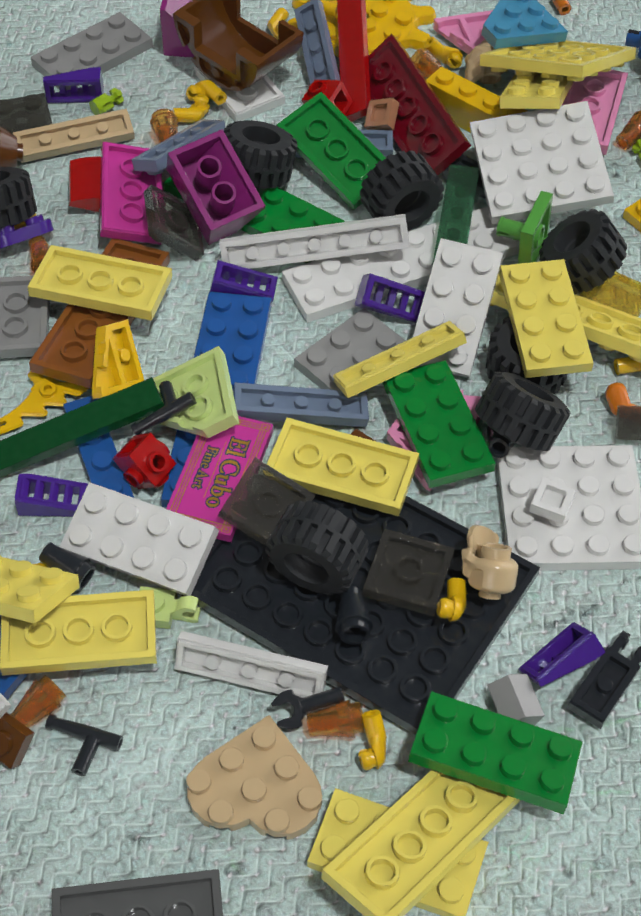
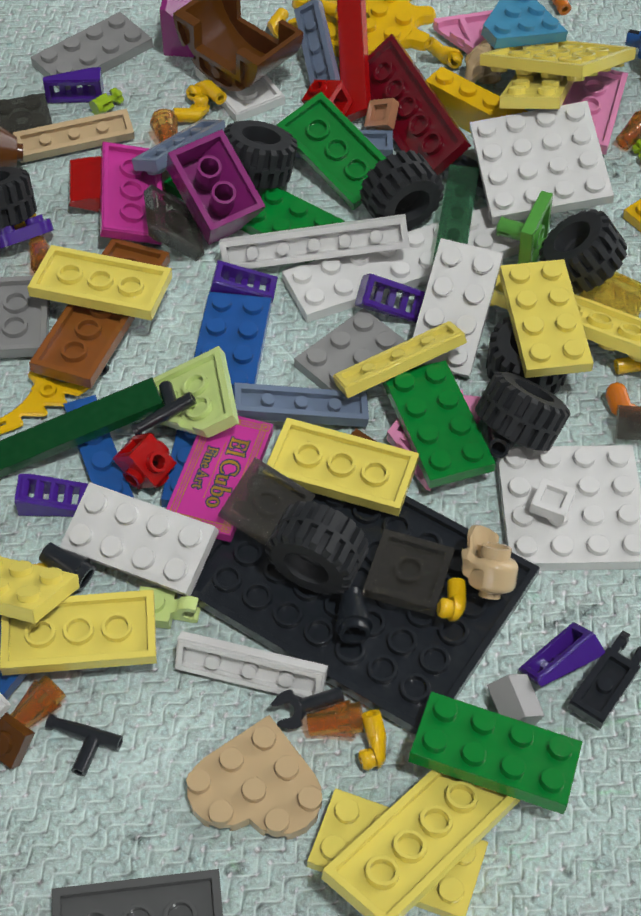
yellow wing [92,320,144,399] -> none
clear orange cone [411,48,443,79] -> none

